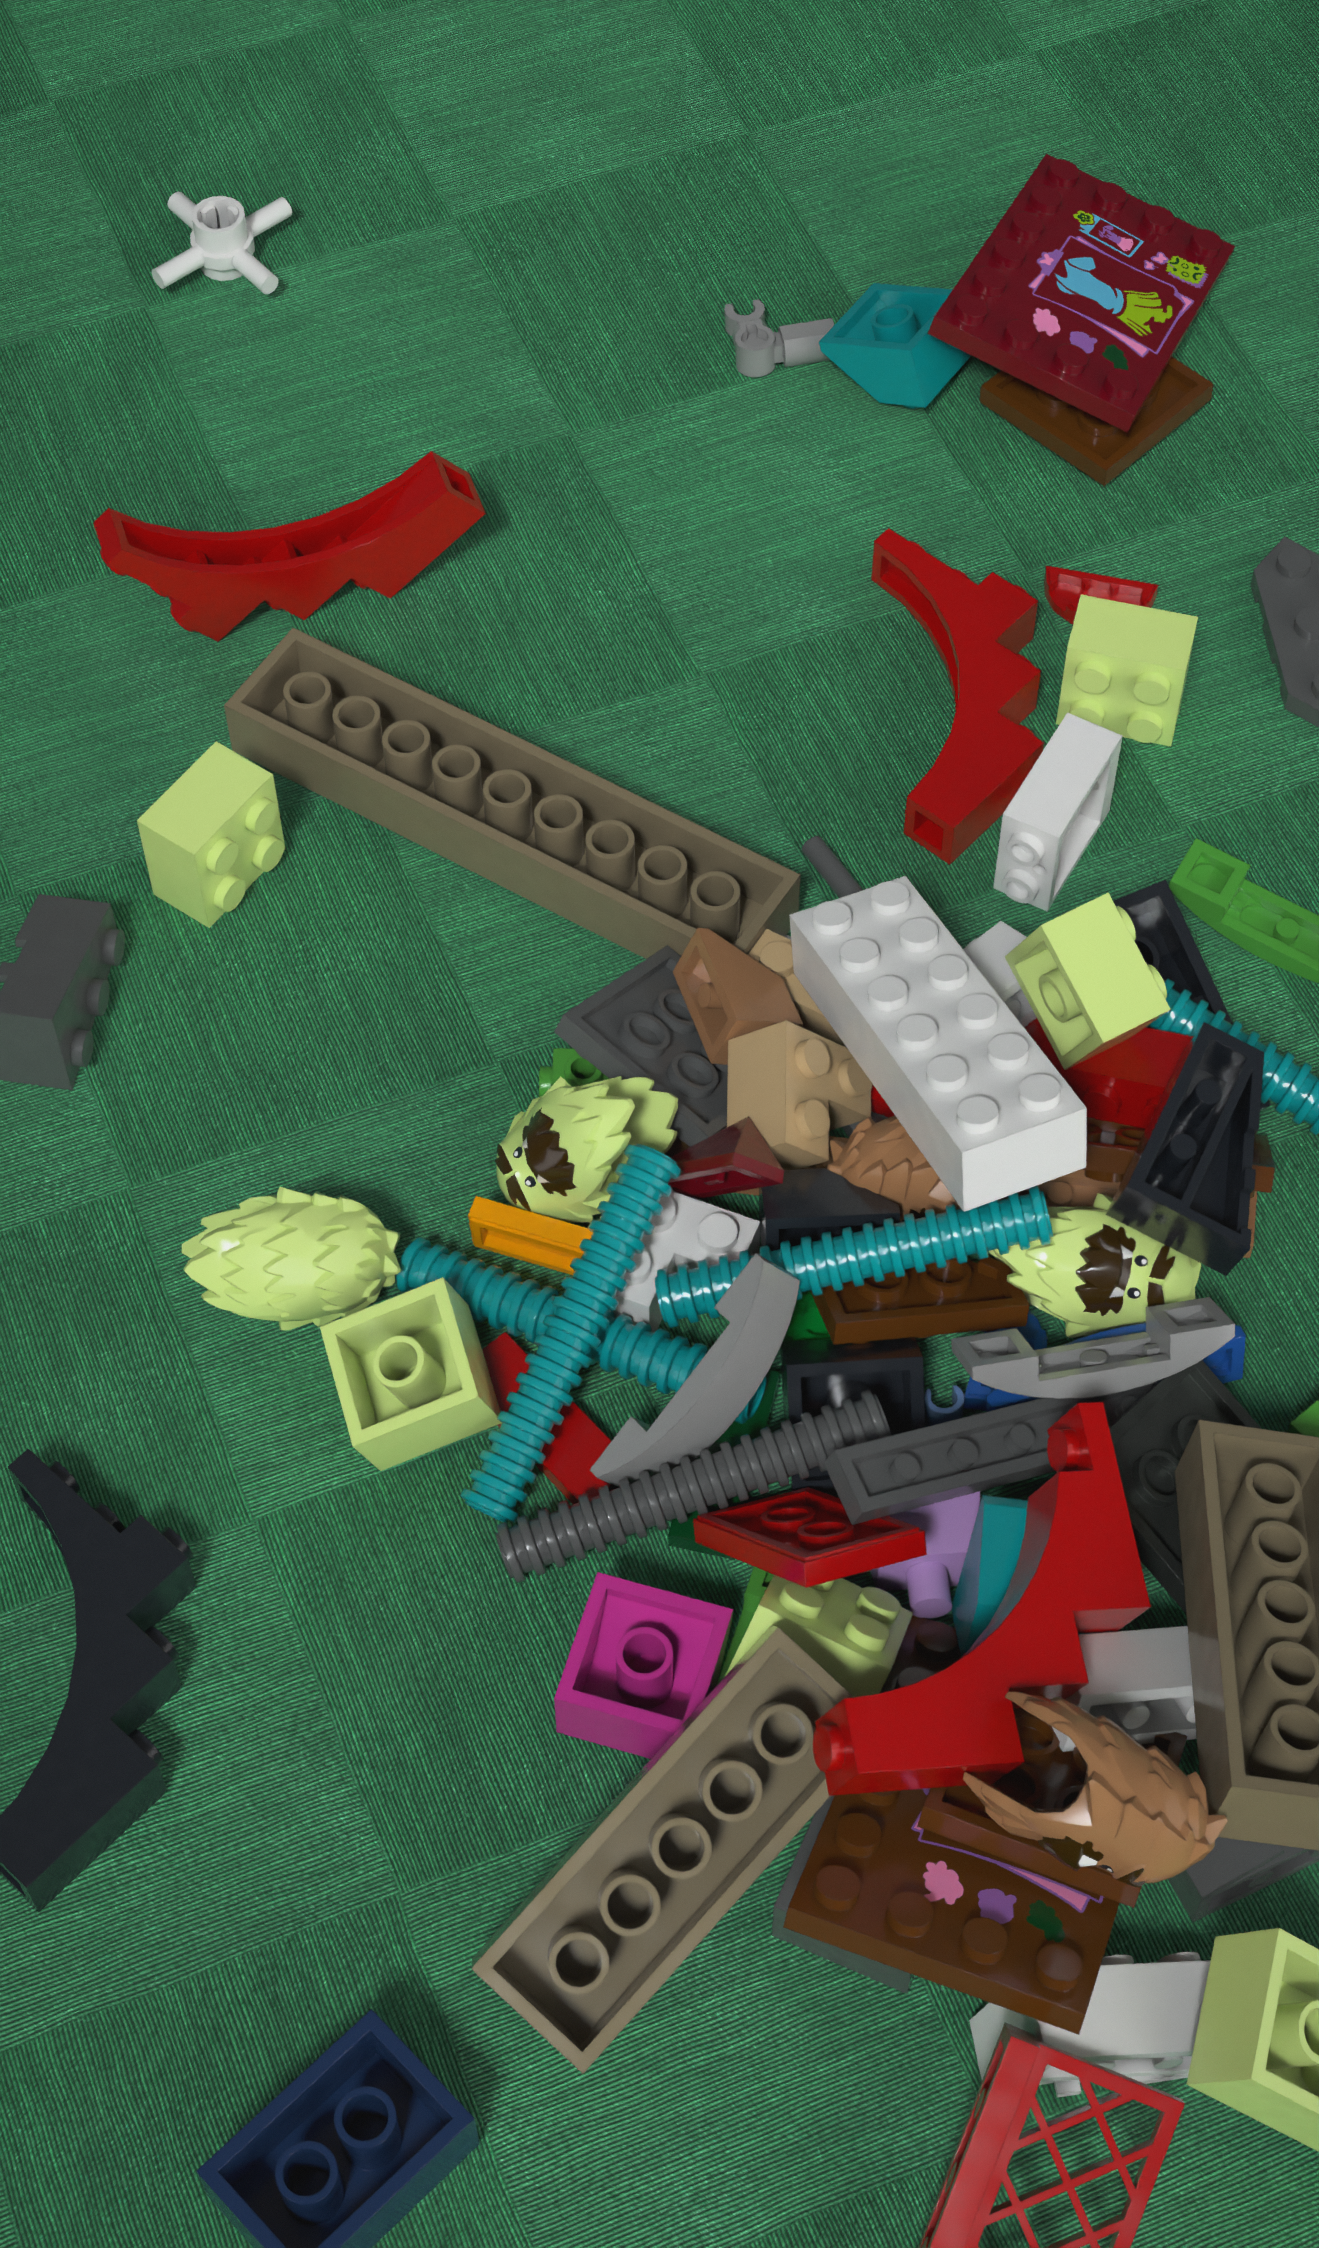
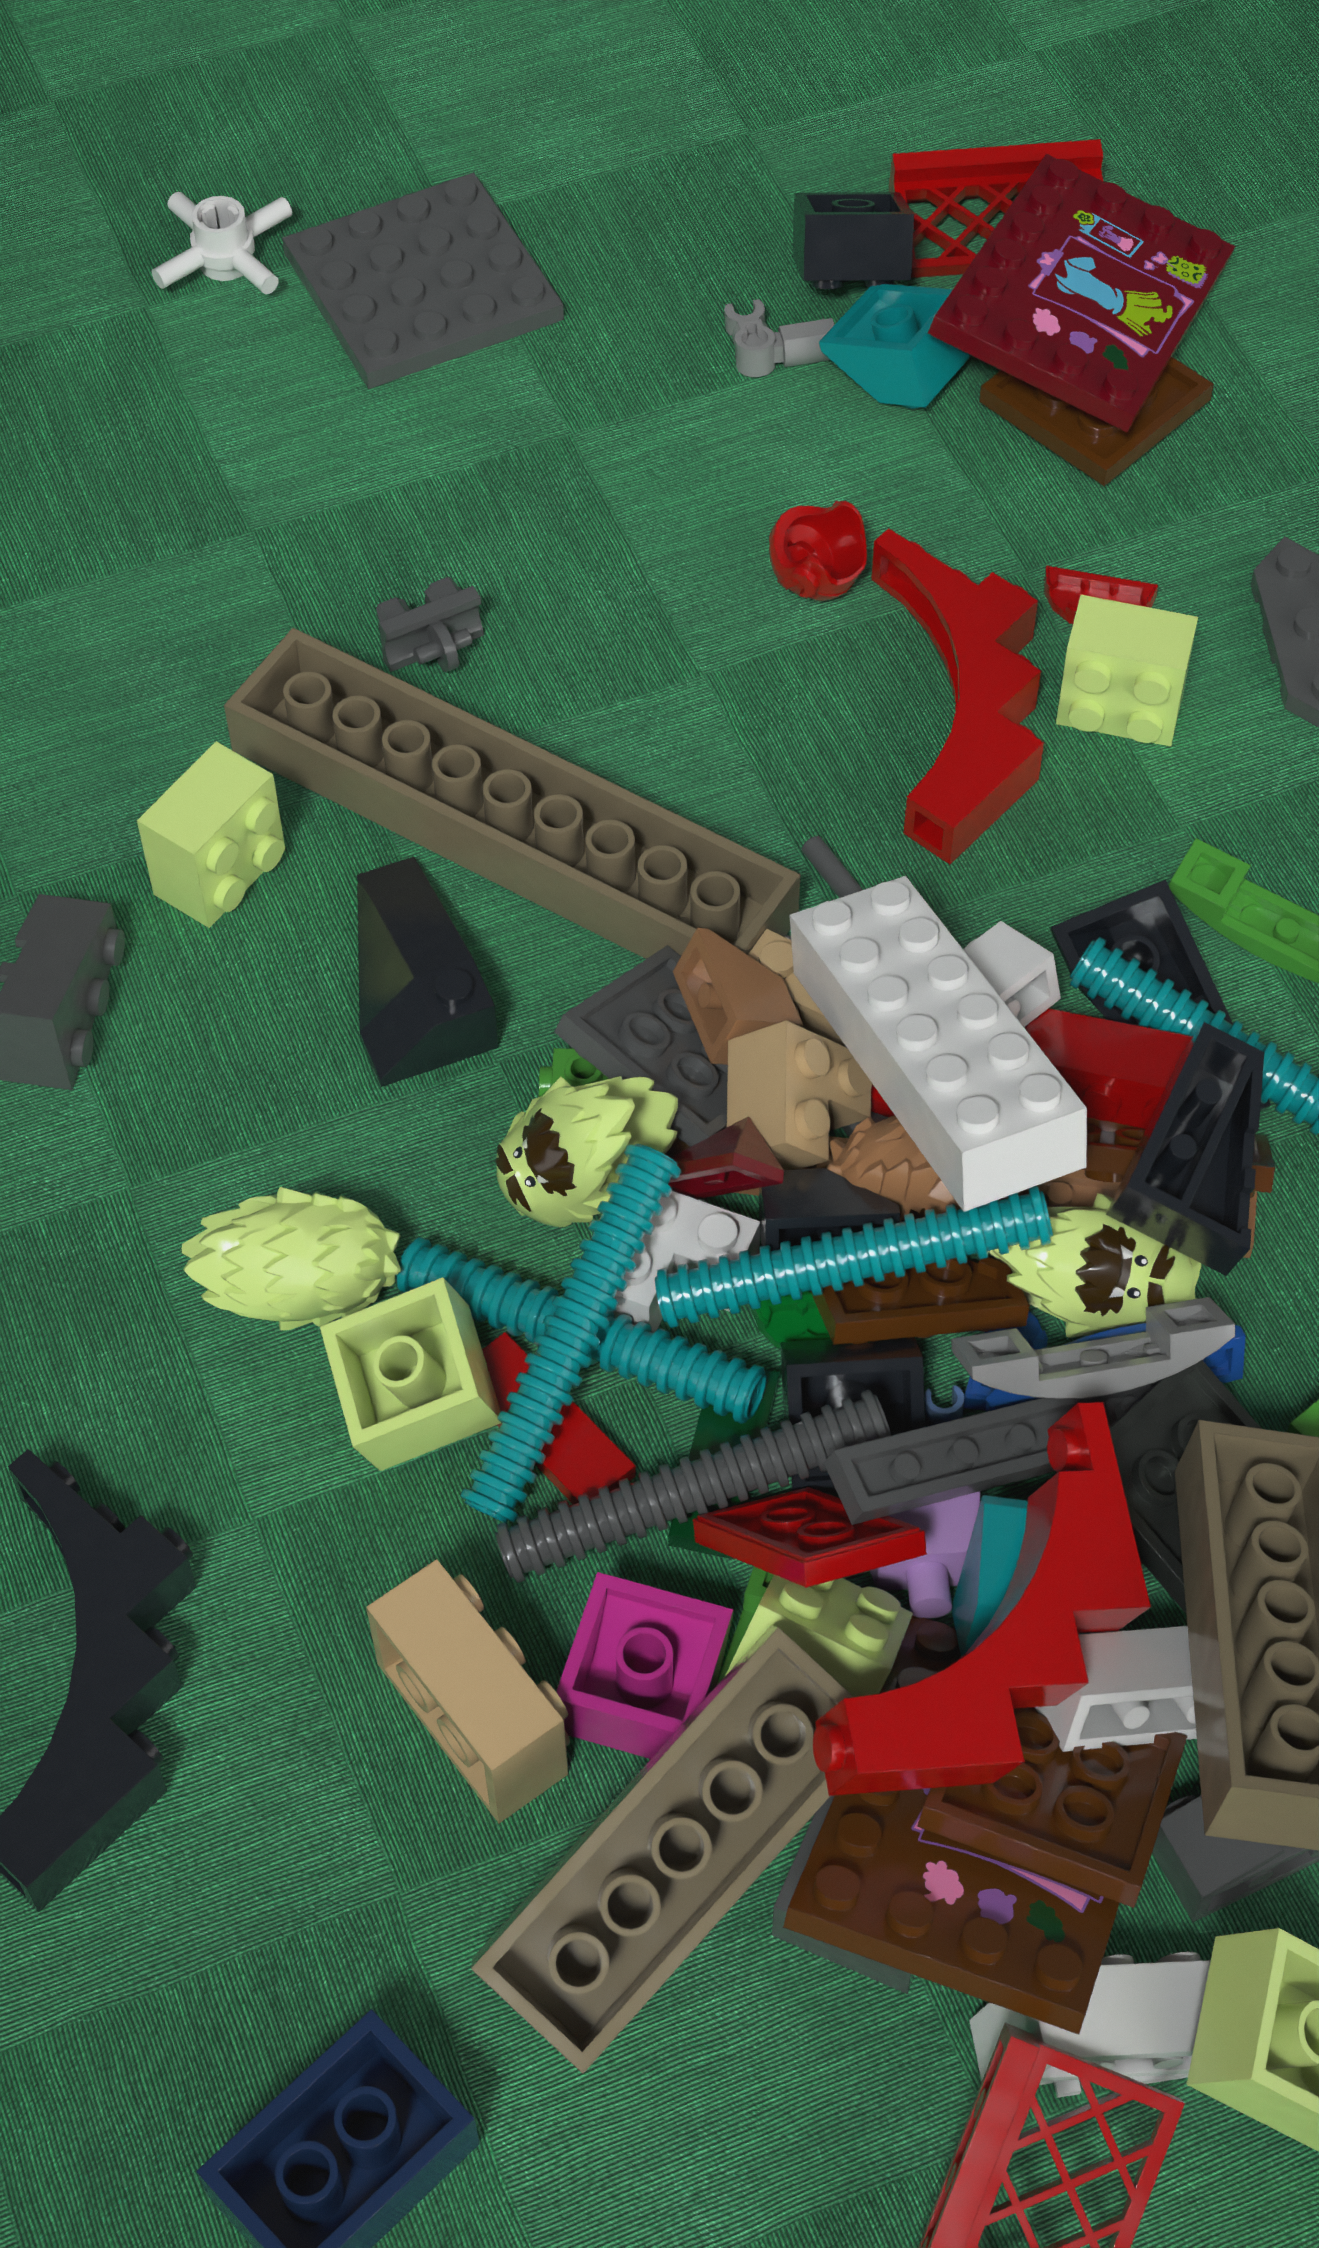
red arch [93,451,486,642] -> none
light orange tile [468,1196,592,1275] -> none
light grey slope [590,1253,800,1488] -> none
medium nougat head [963,1692,1228,1887] -> none
white window [993,713,1123,912] -> none
yellowish green brick [1005,893,1171,1070] -> none
none -> dark grey plate [282,172,564,389]
none -> black wedge [357,856,498,1087]
none -> tan brick [366,1559,570,1823]
none -> dark grey hips [376,577,484,672]
none -> red cap [769,501,867,601]
none -> black brick [793,192,914,289]
none -> red fence [889,139,1103,278]

